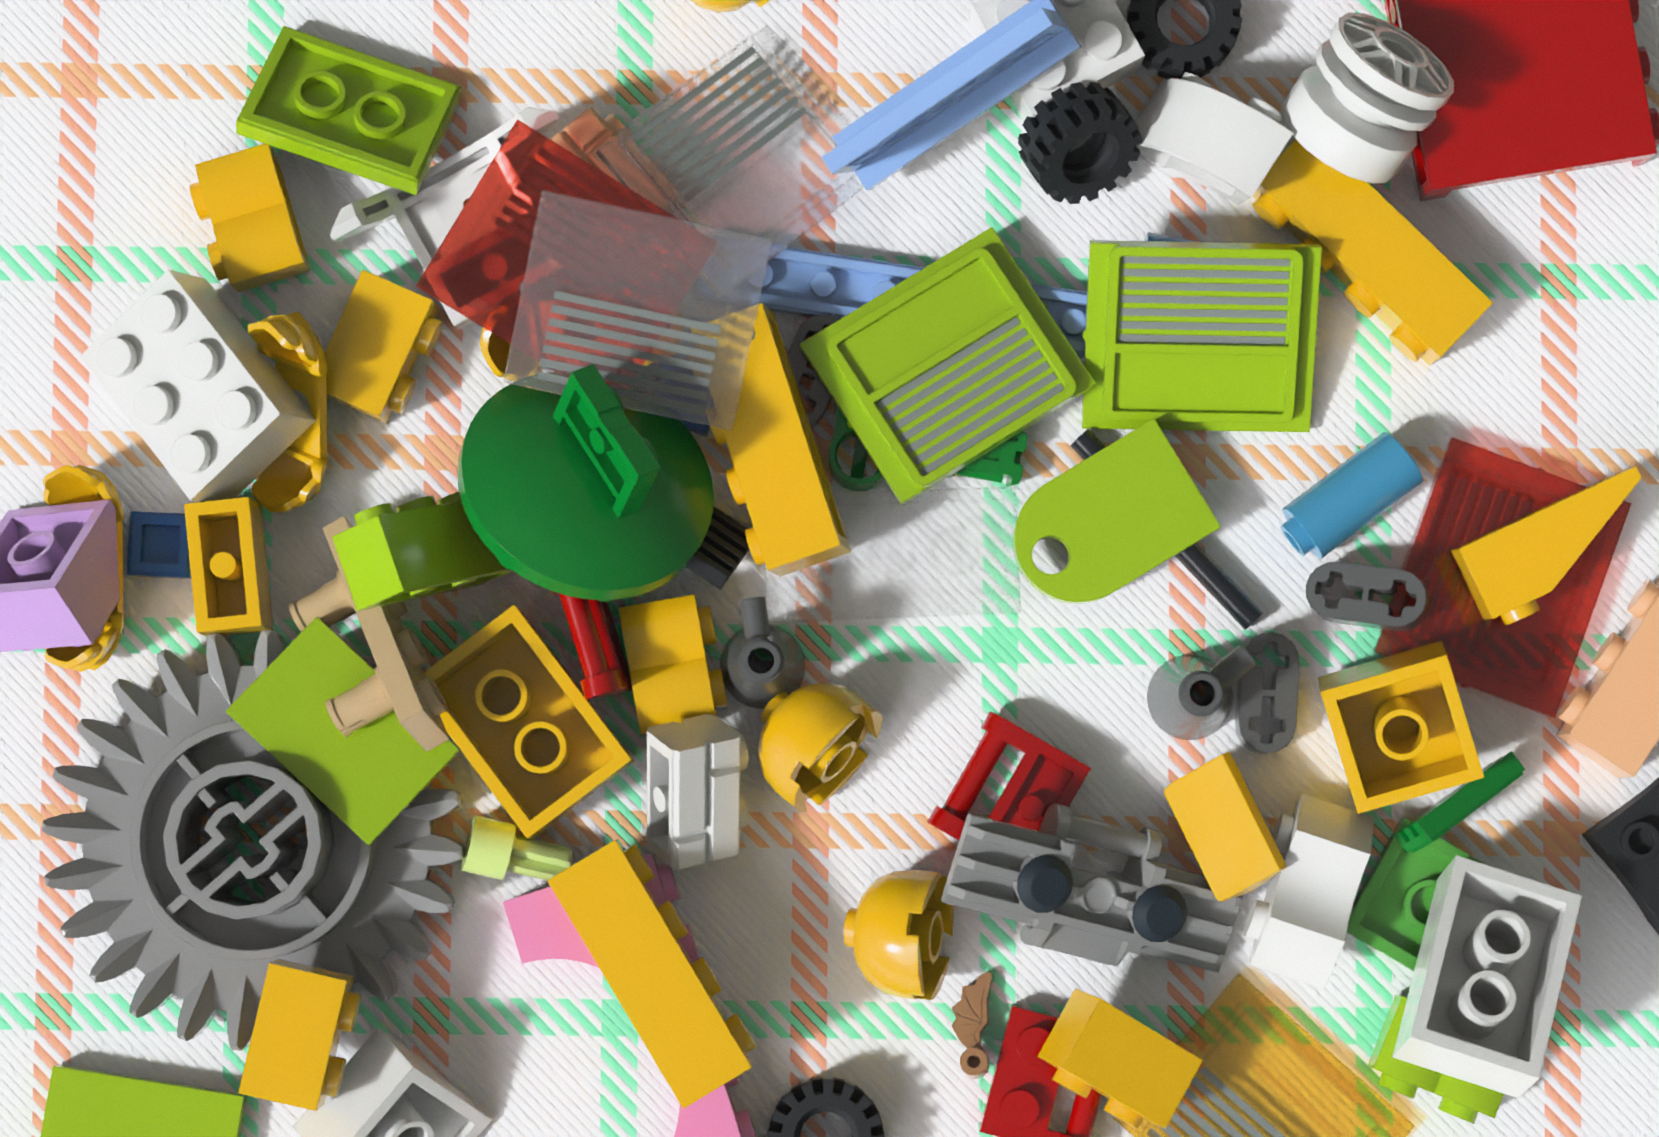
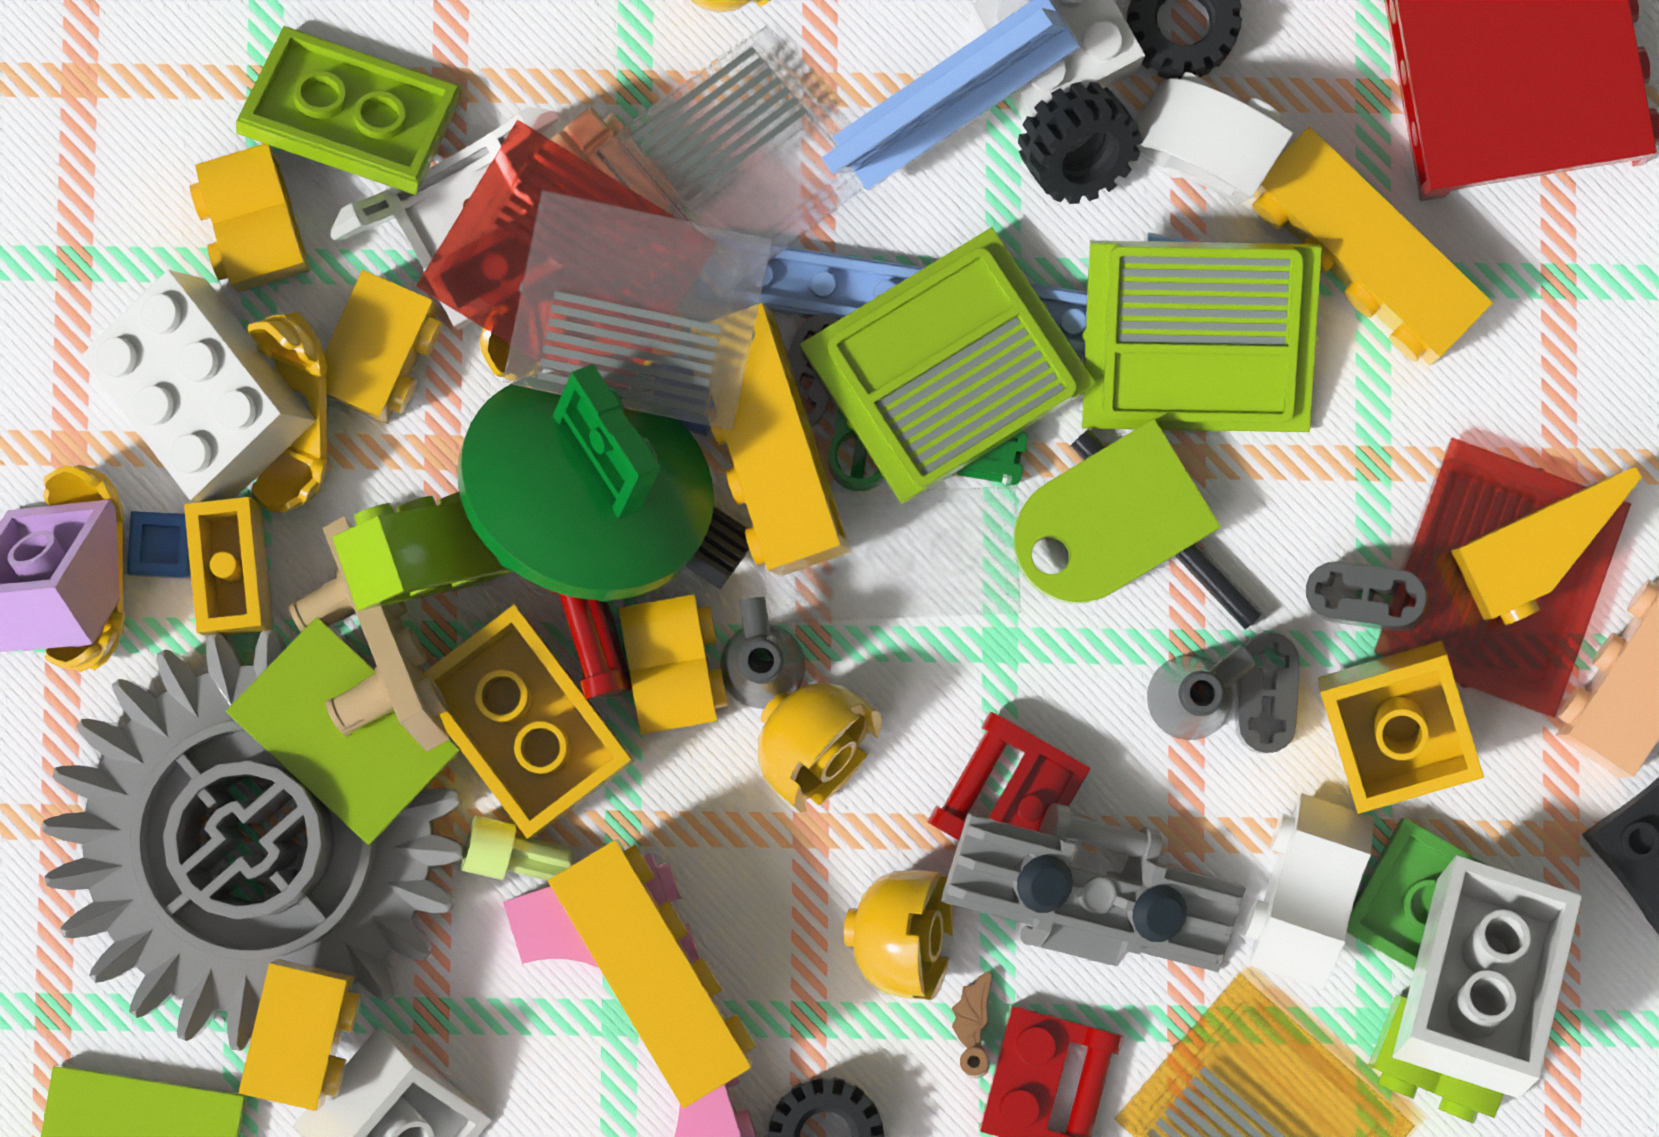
white brick [647,714,749,870] -> none
yellow brick [1037,988,1203,1129] -> none
yellow slope [1164,752,1287,902] -> none
dark azure brick [1280,432,1423,559] -> none
white wheel [1281,12,1454,183] -> none
green tile [1394,751,1525,853] -> none

